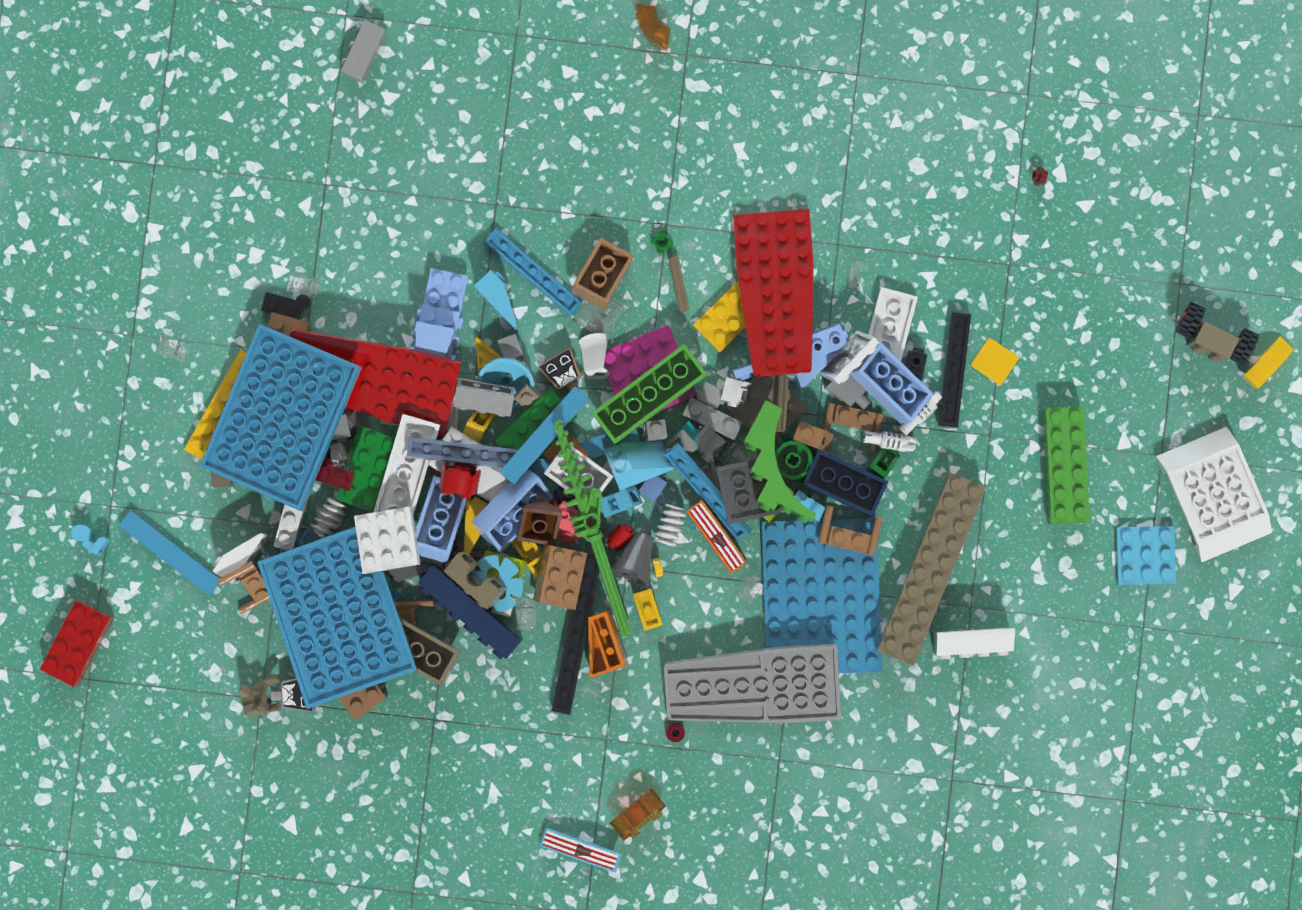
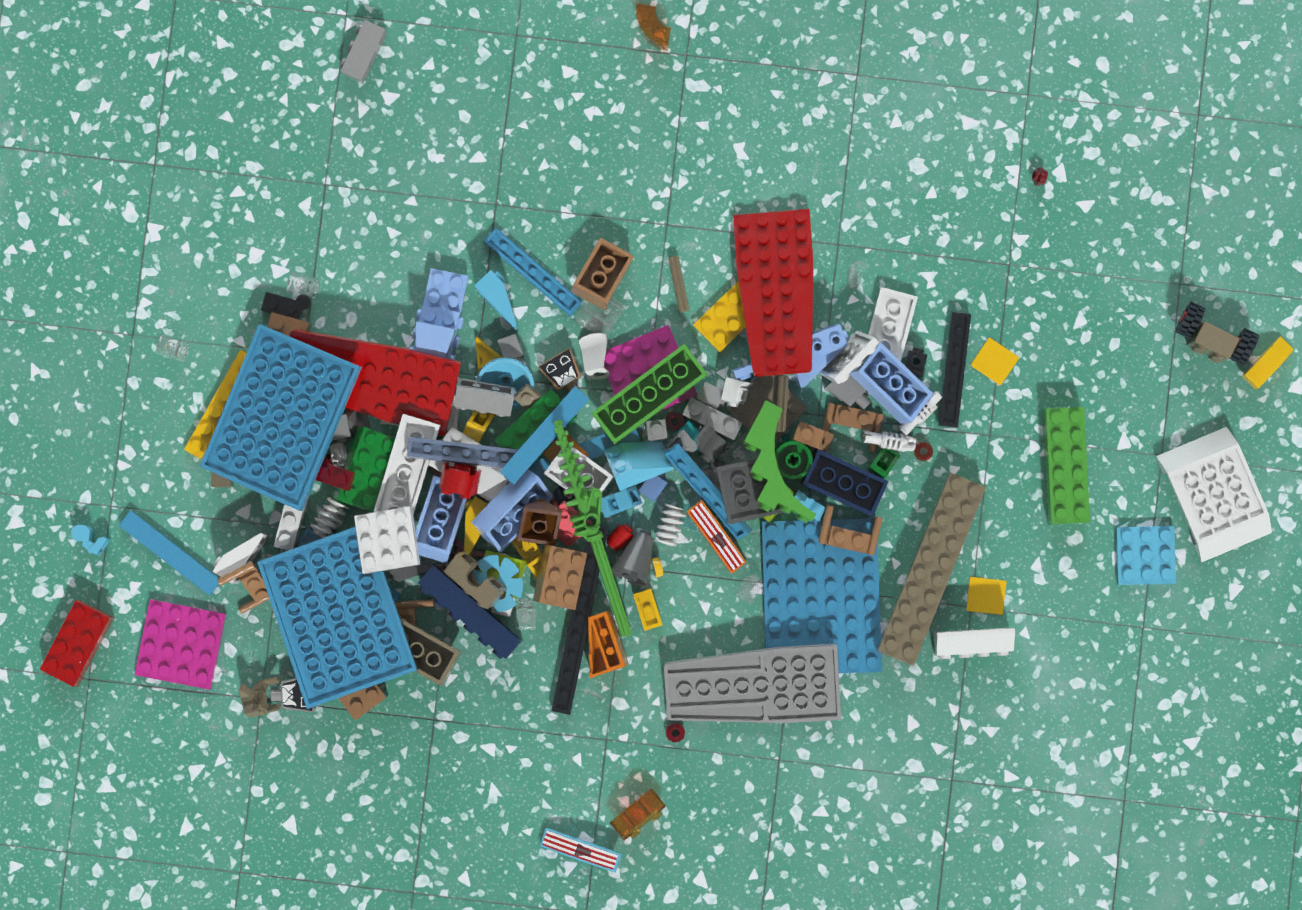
green plate [651,231,673,254] -> none
none -> dark pink plate [135,599,226,690]
none -> dark red plate [665,411,684,431]
none -> clear red plate [914,442,933,461]
none -> yellow sticker [966,577,1006,615]

